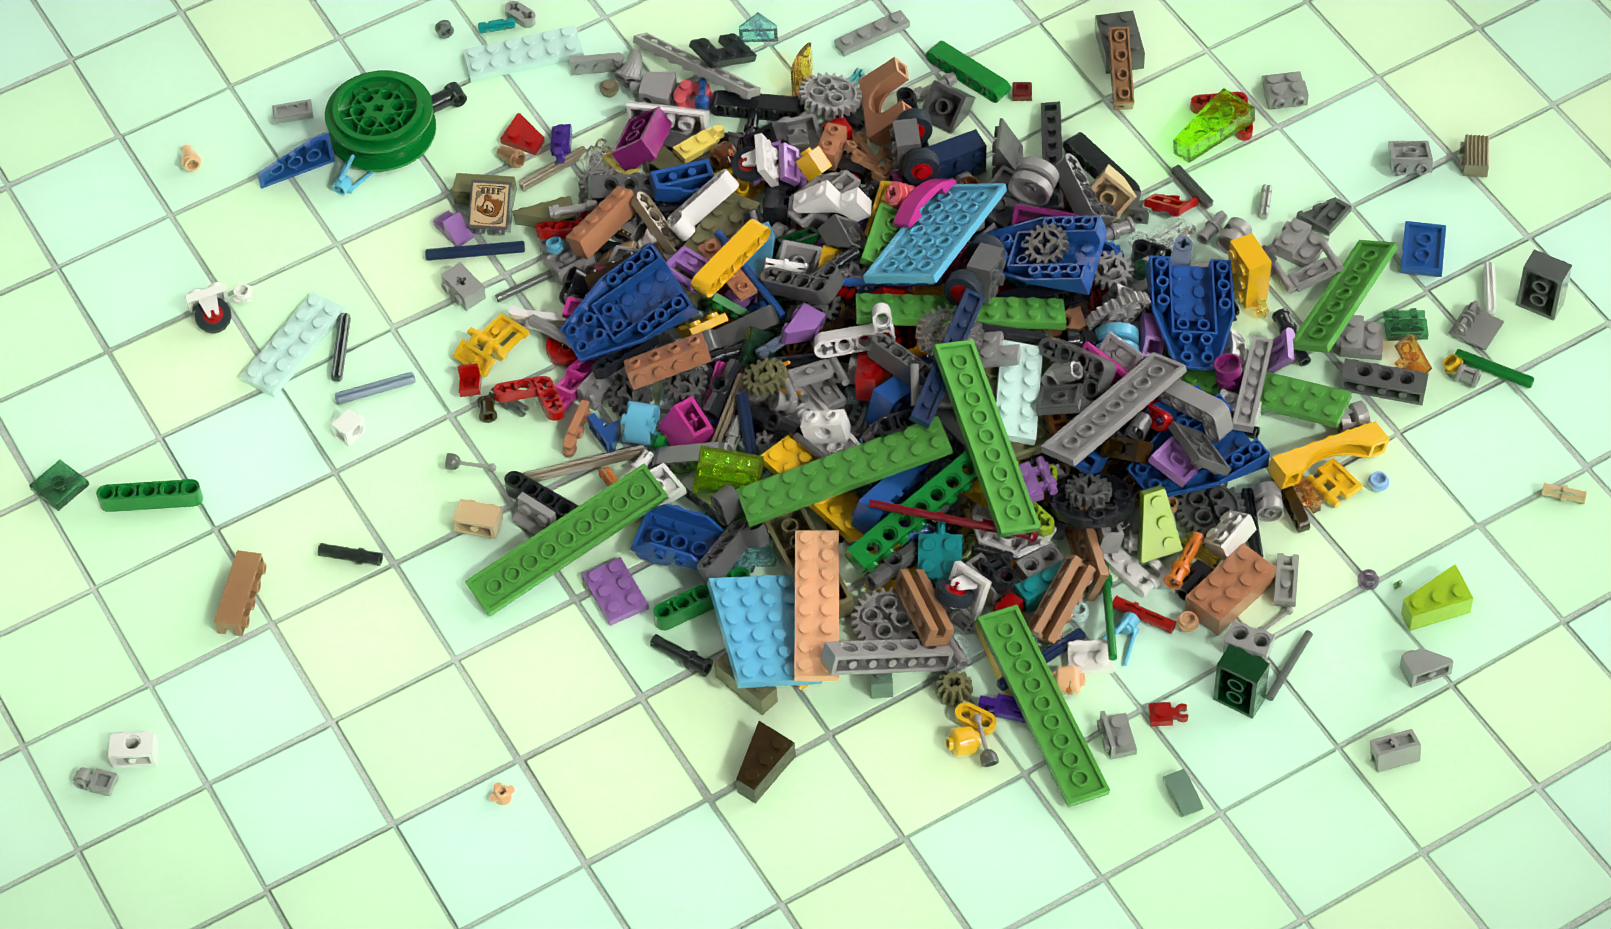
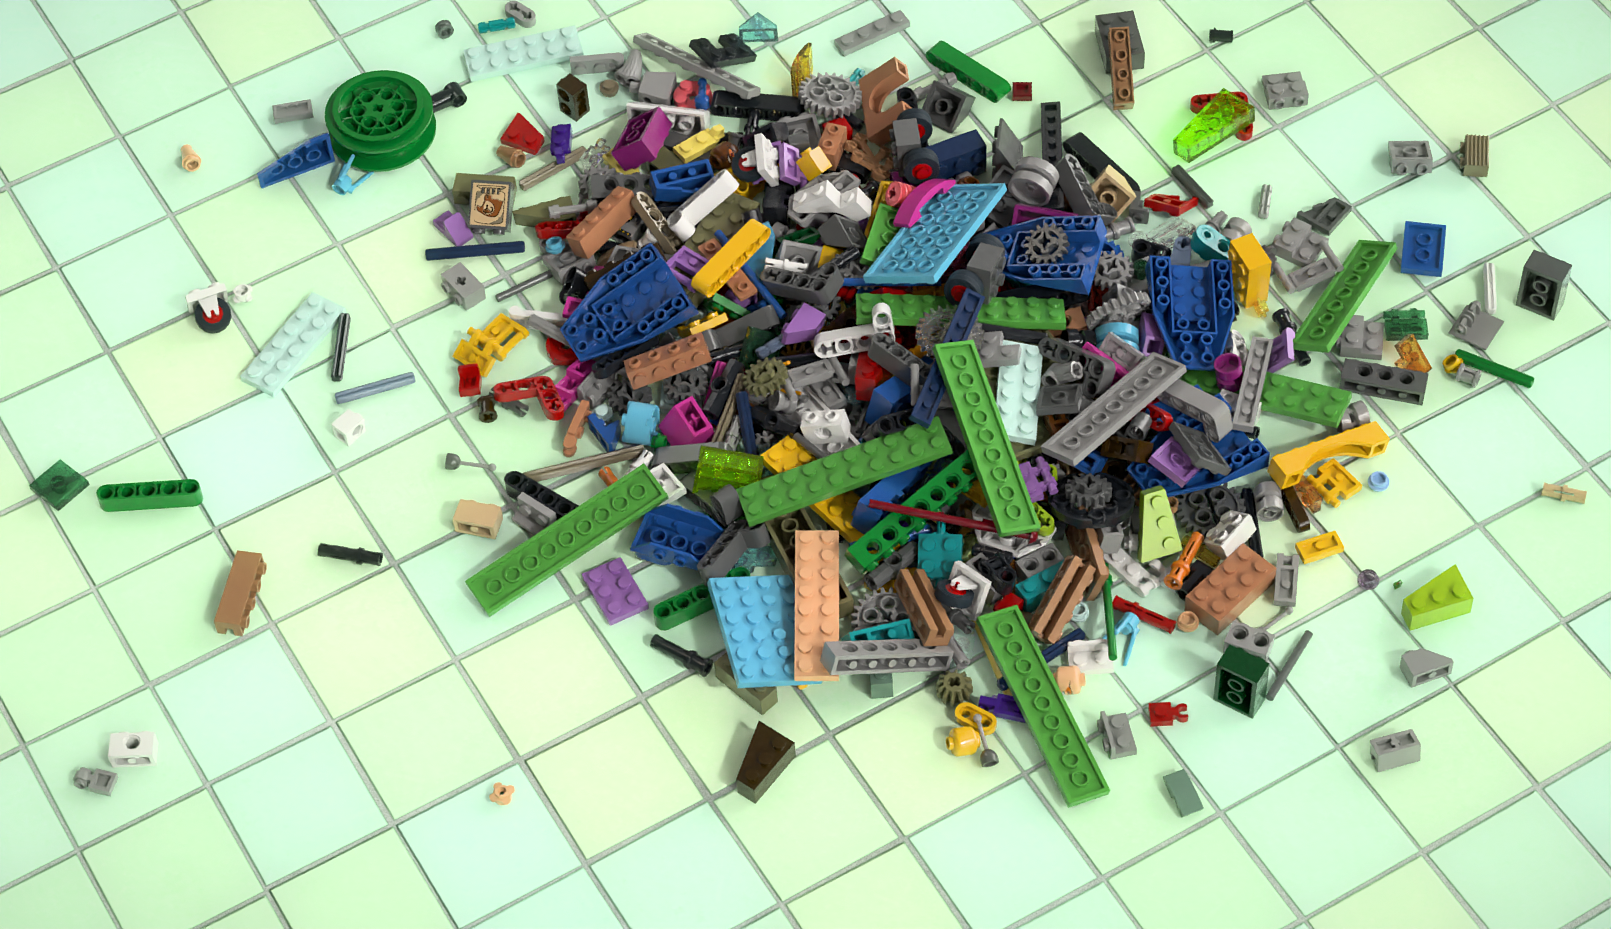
none -> dark brown brick [556,73,590,122]
none -> light aqua plate [592,404,613,424]
none -> teal slope [841,619,915,641]
none -> teal piece [1190,224,1230,261]
none -> black pin [1209,27,1233,43]
none -> yellow plate [1295,530,1344,564]

